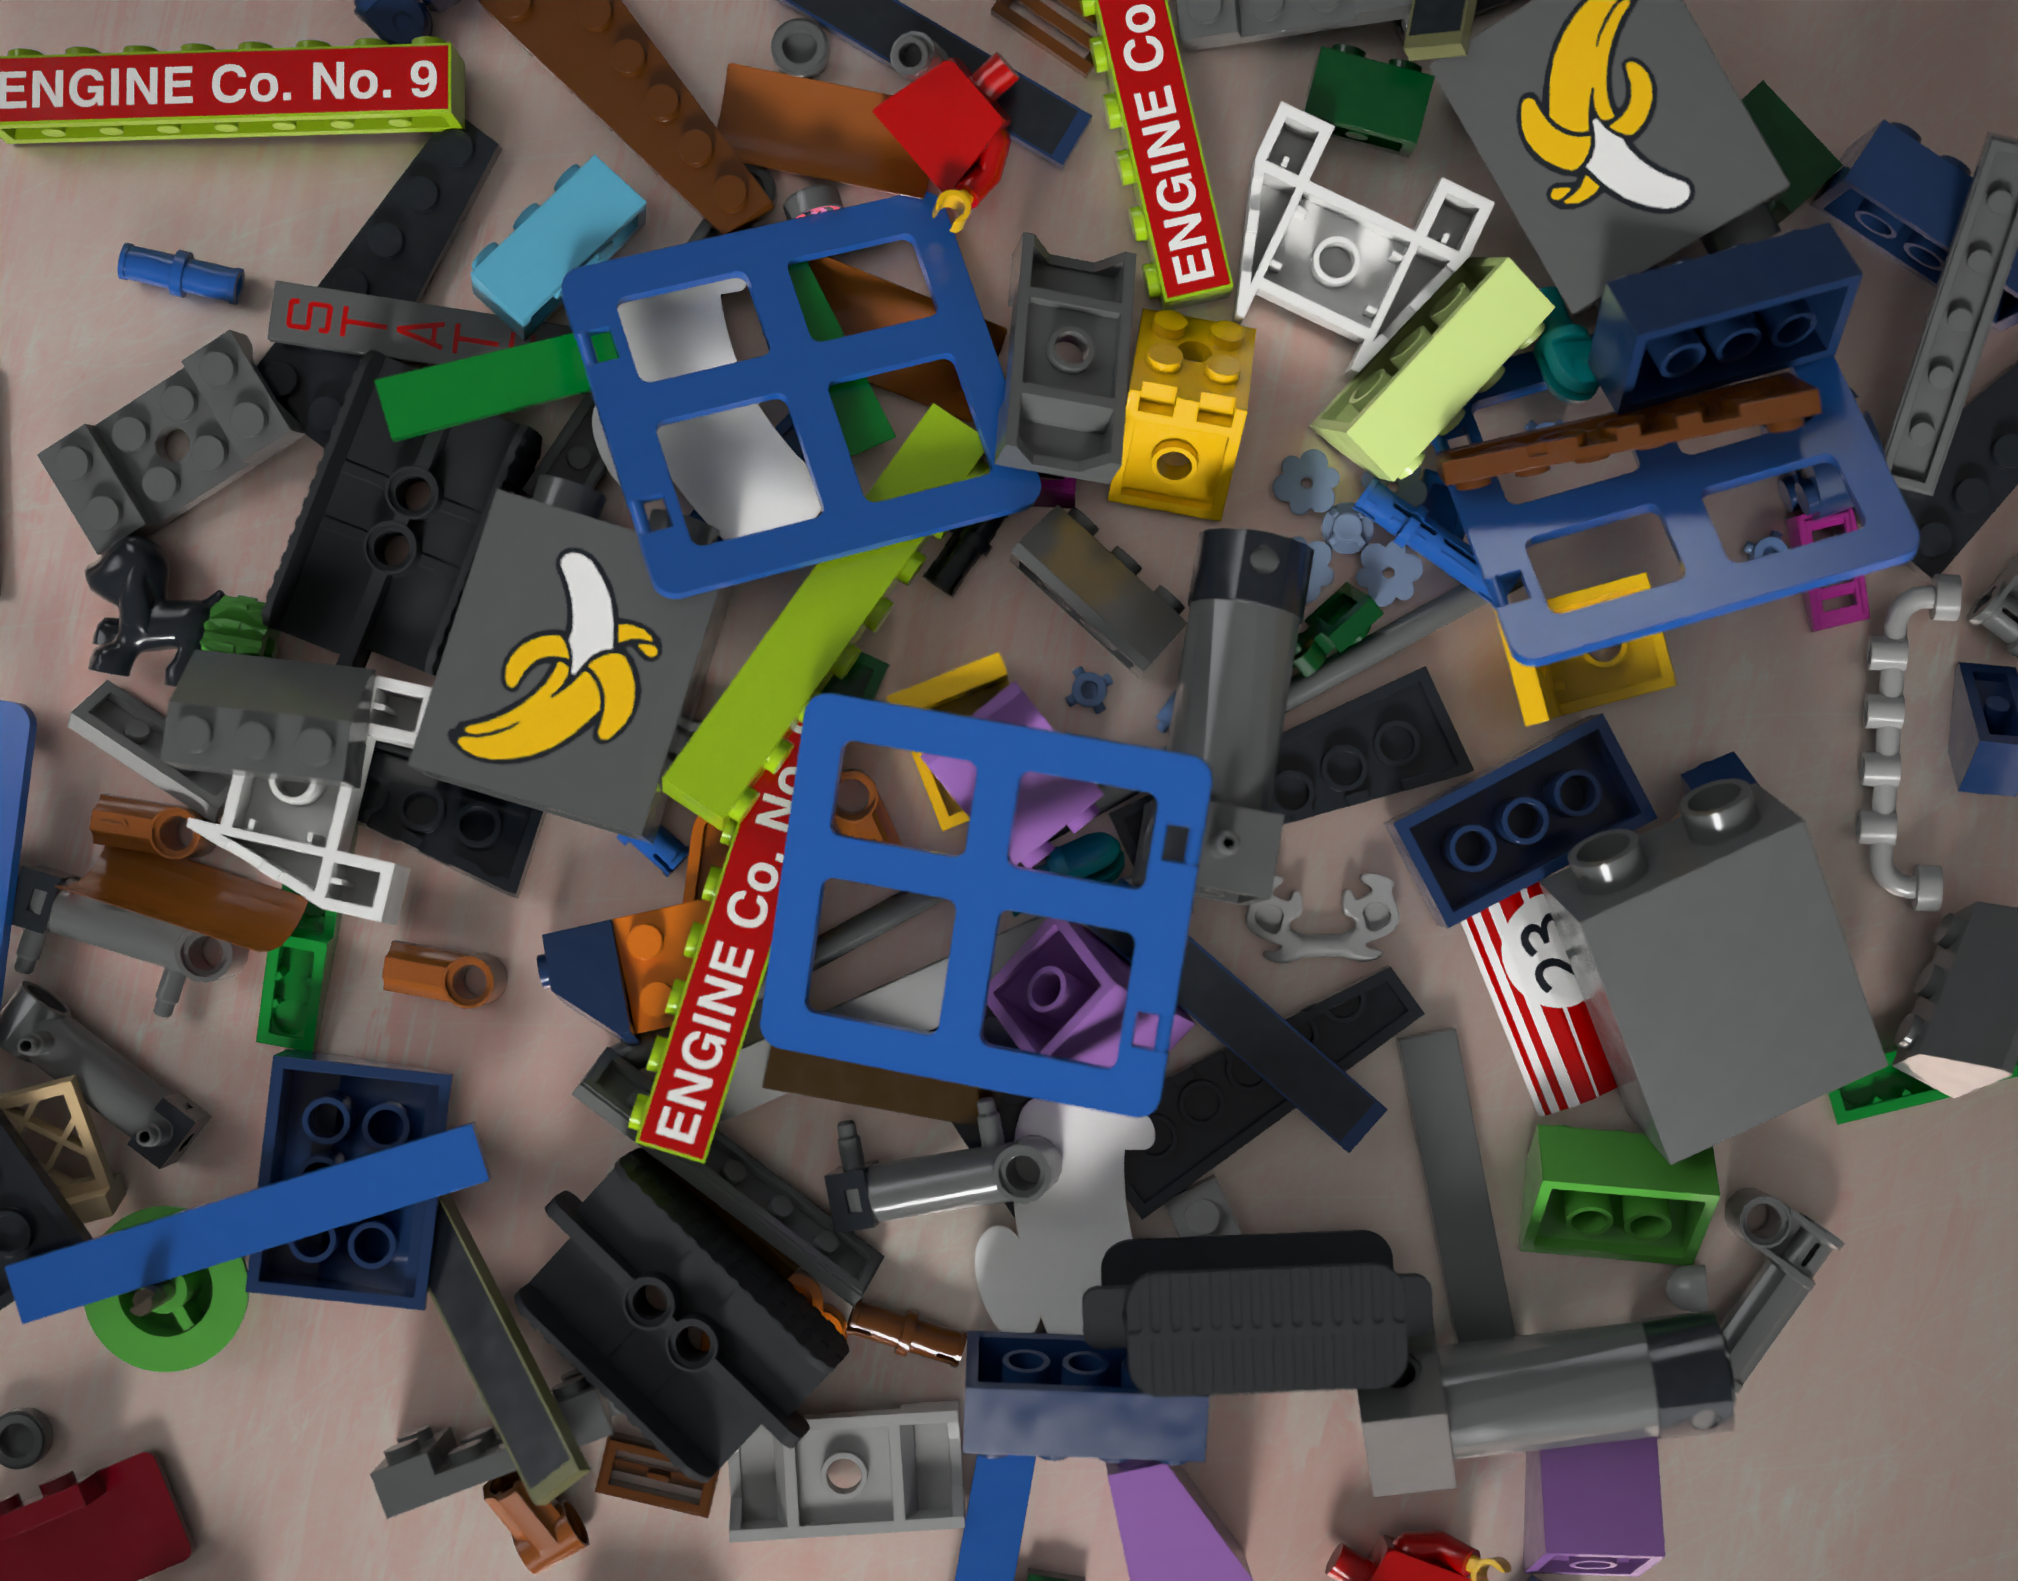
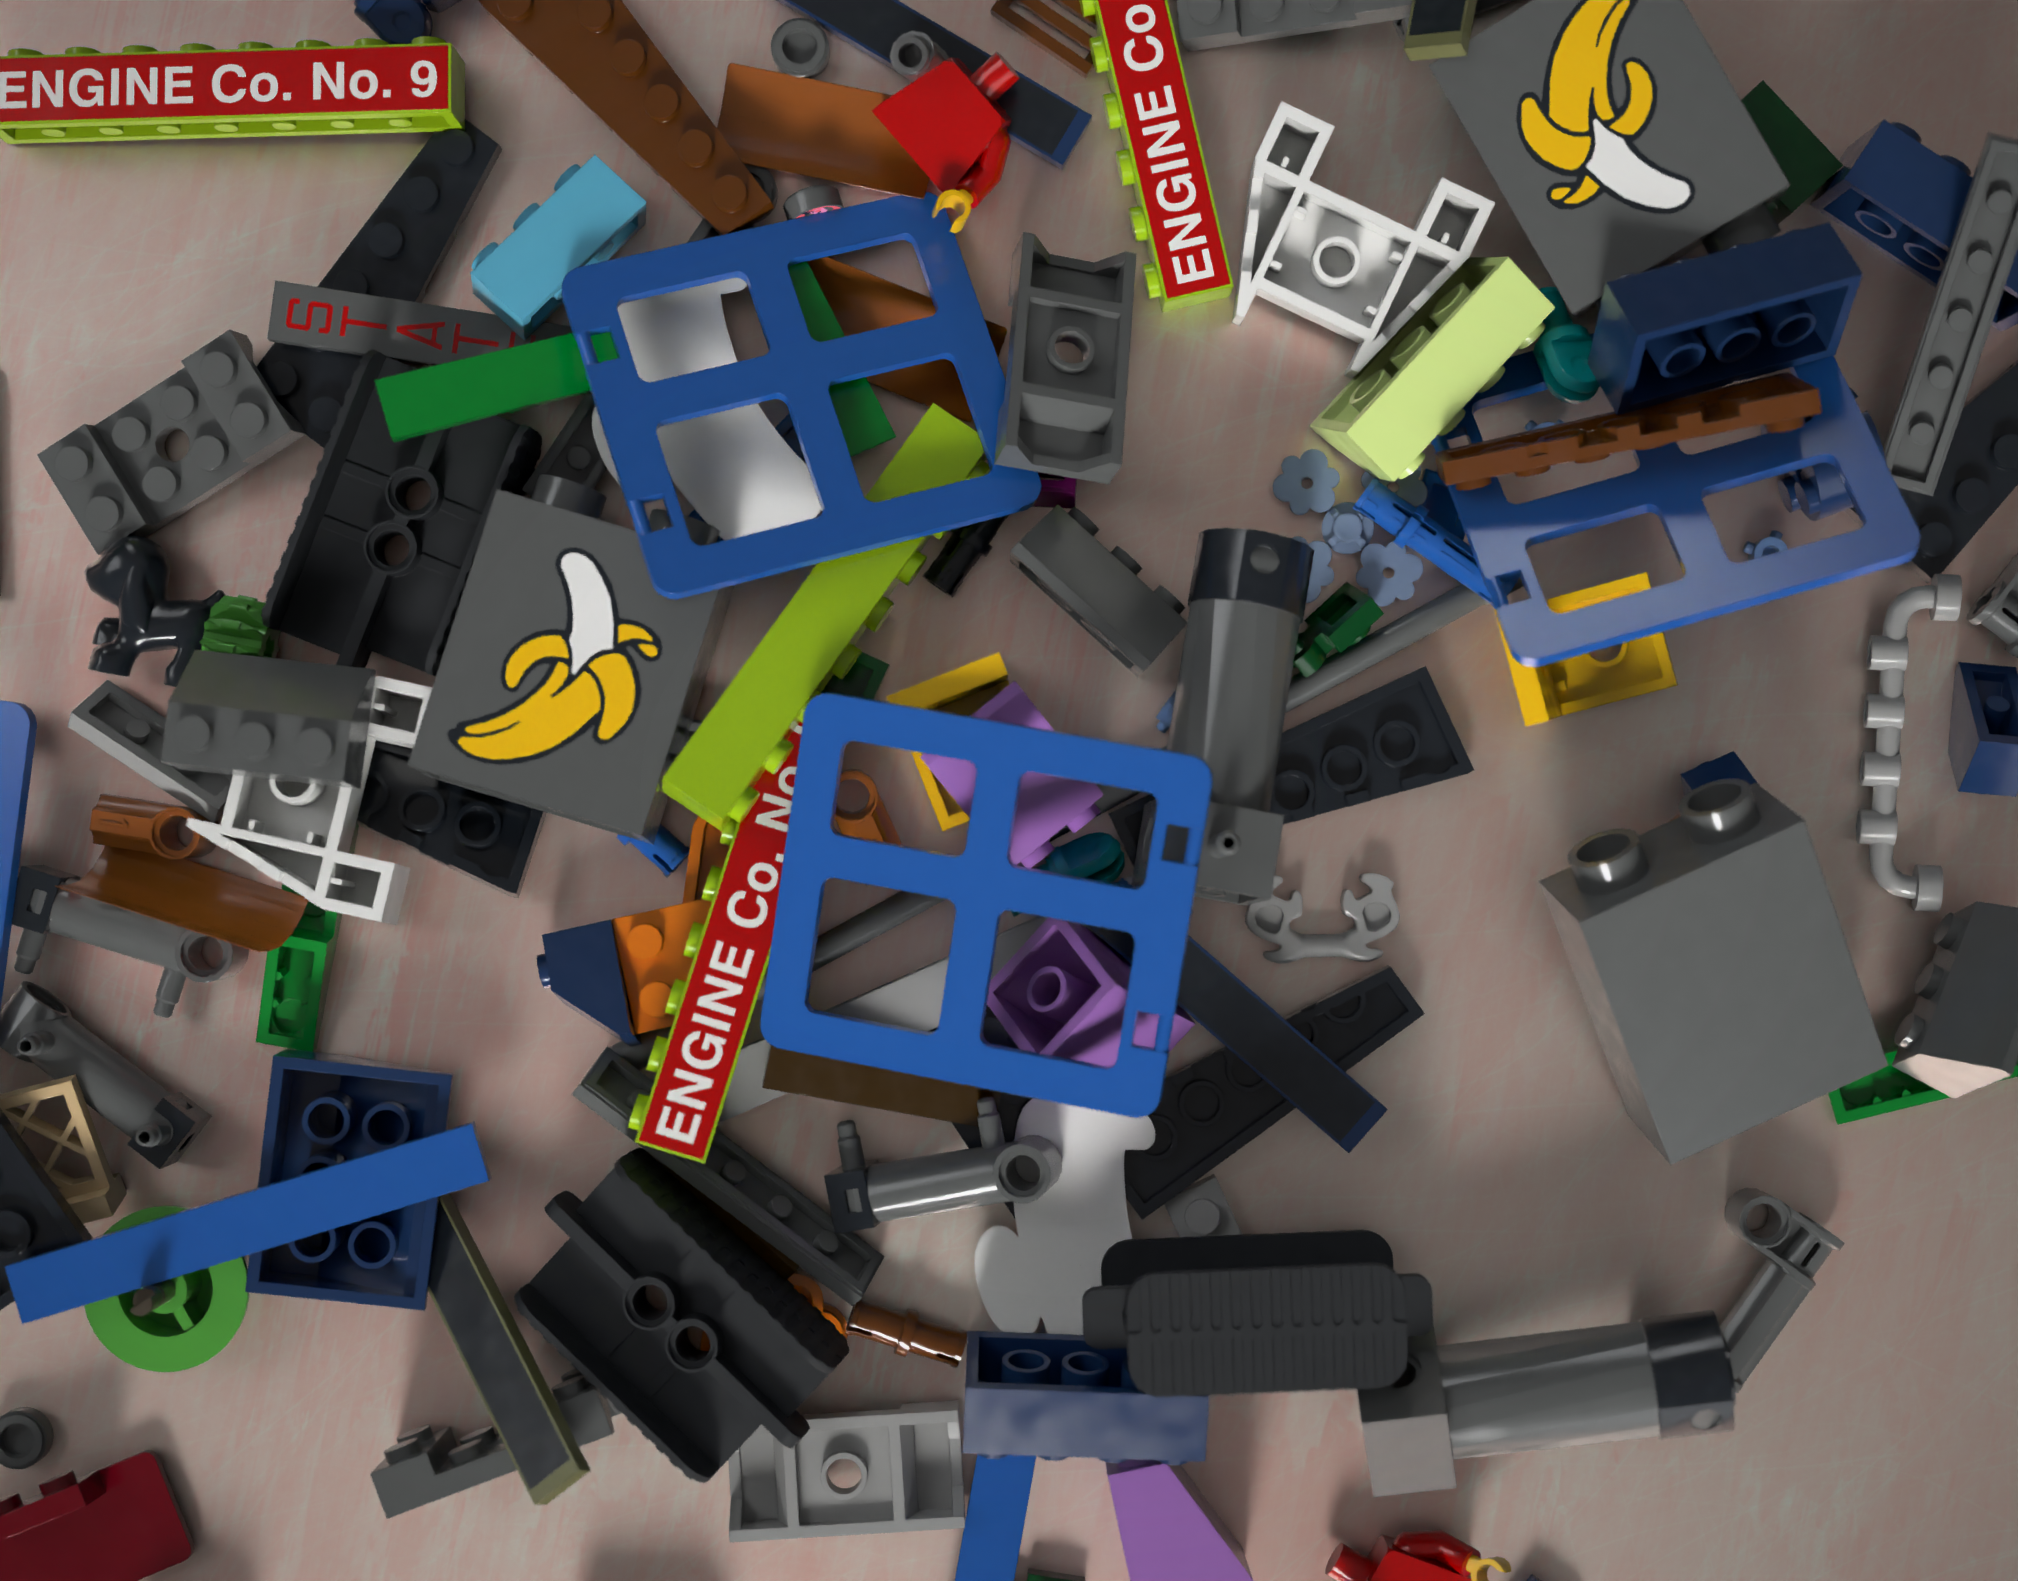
blue pin [117,243,245,305] -> none
dark orange piece [382,940,508,1009] -> none
dark orange piece [483,1470,589,1576] -> none
reddish brown tile [595,1431,721,1518] -> none
medium blue piece [1065,666,1113,714] -> none
yellow bracket [1107,308,1256,522] -> none
dark green brick [1302,44,1435,158] -> none
dark blue brick [1384,713,1658,928] -> none
dark grey tile [1396,1027,1516,1343] -> none
sticker [1461,882,1617,1116] -> none
bright green slope [1519,1124,1720,1266] -> none
medium lavender slope [1523,1437,1666,1577] -> none
light grey hinge [1665,1264,1708,1312] -> none
magenta slope [1785,508,1871,632] -> none

